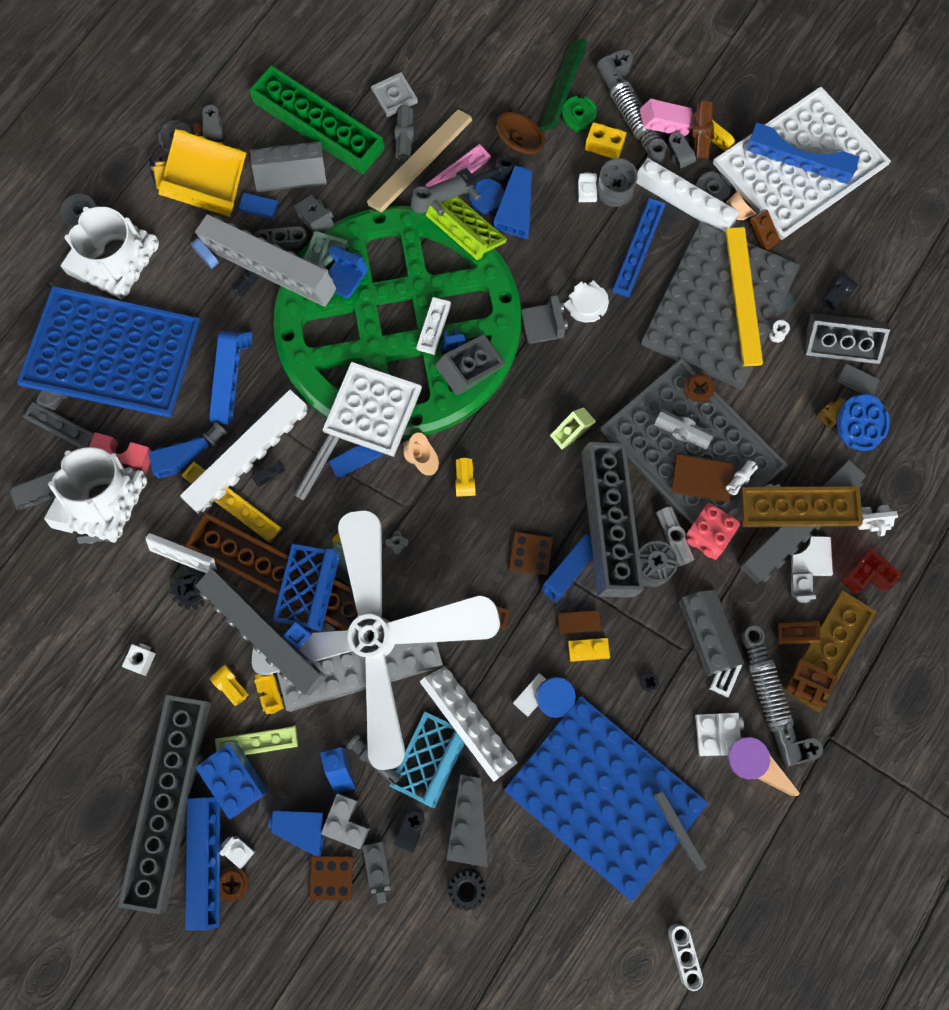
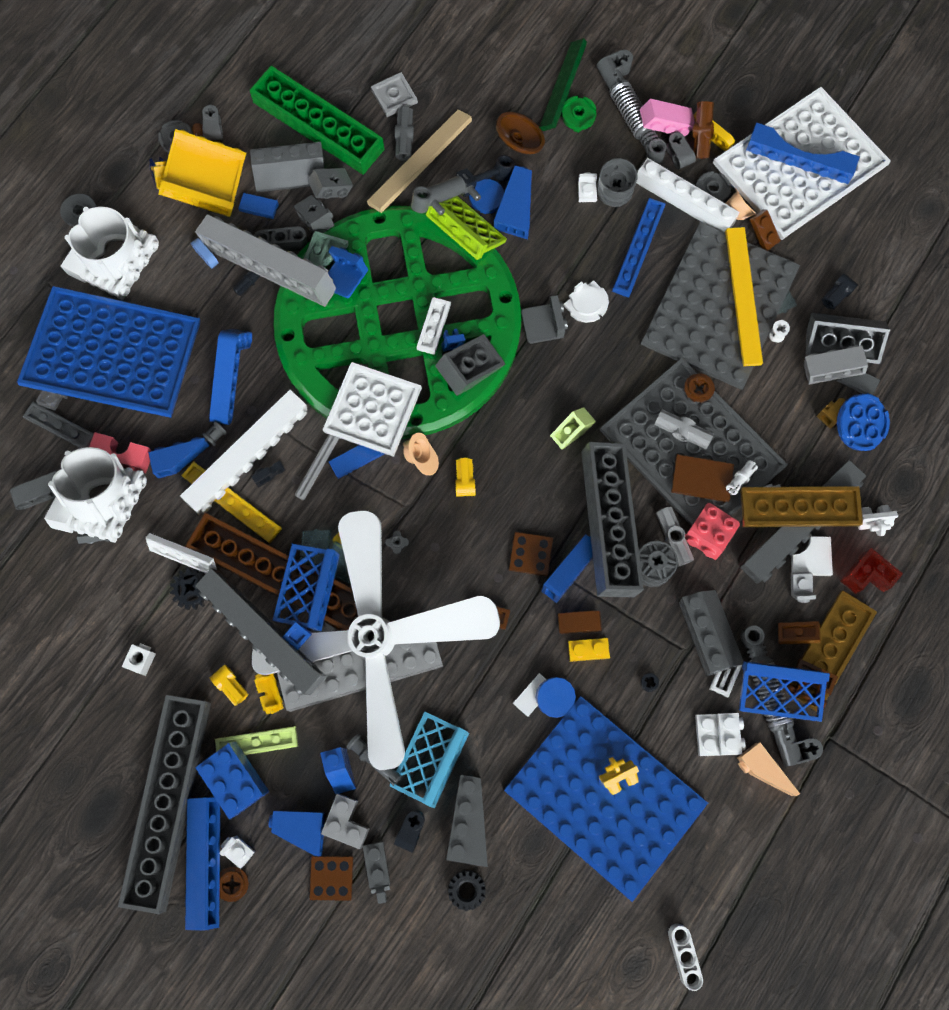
white plate [420,666,518,781] -> none
bright pink tile [426,144,491,188] -> none
yellow brick [585,122,627,159] -> none
dark grey tile [653,791,707,871] -> none
medium lavender tile [728,737,771,779] -> none
none -> clear light blue piece [299,529,331,566]
none -> dark grey brick [308,168,353,199]
none -> yellow hips [598,757,639,795]
none -> blue fence [739,661,830,722]
none -> light grey brick [804,346,868,385]

